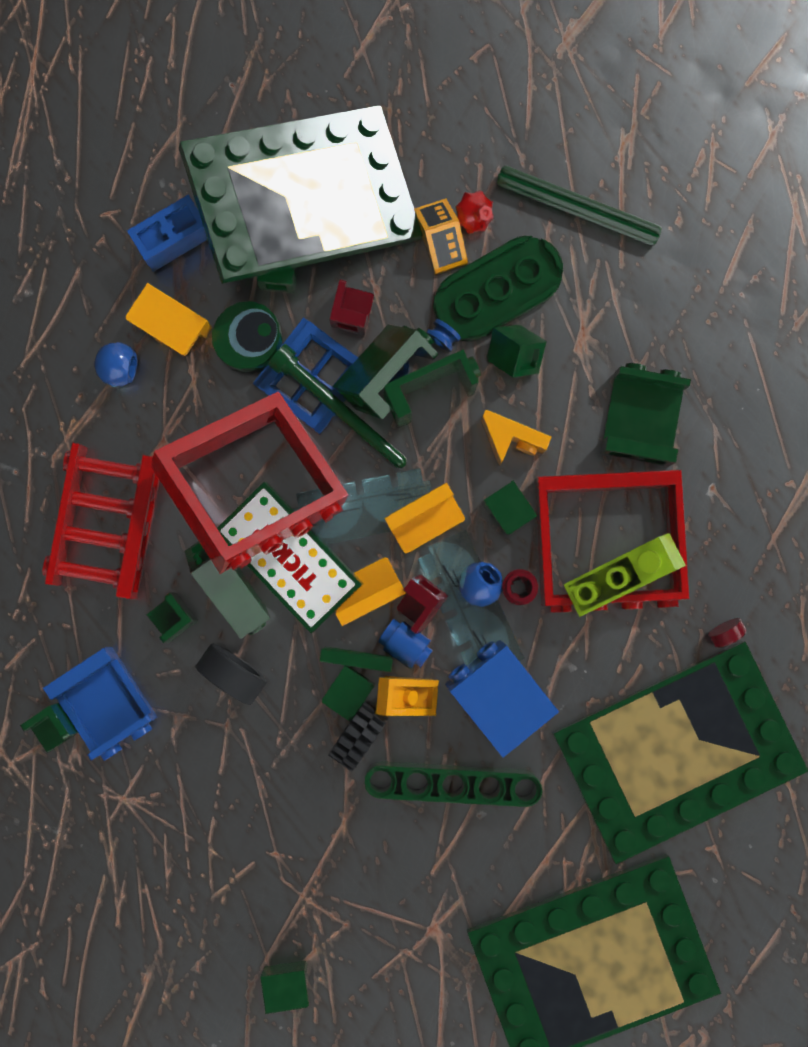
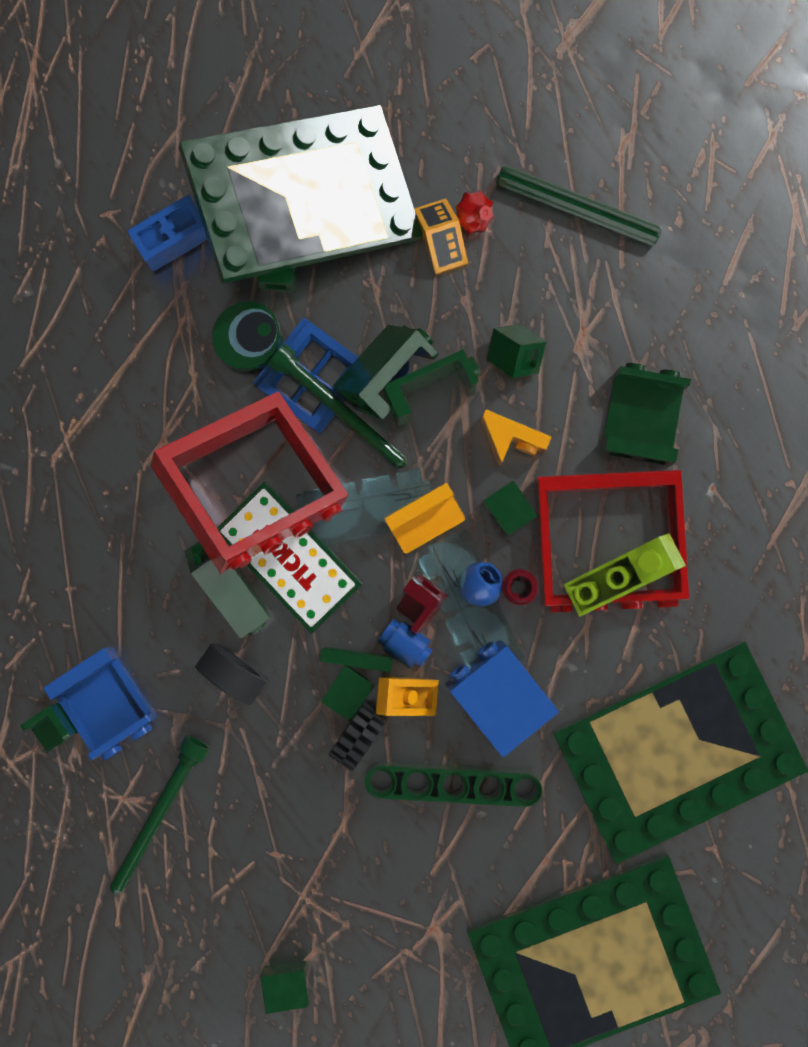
red fence [42,443,160,599] -> none
blue piece [94,342,138,387] -> none
light orange panel [126,283,212,356] -> none
dark green panel [146,592,198,643] -> none
dark red panel [329,279,374,335] -> none
light orange panel [335,557,406,626] -> none
blue bush [426,319,461,352] -> none
dark green tile [433,236,563,341] -> none
dark red tile [708,618,747,648] -> none
none -> dark green piece [110,735,210,895]

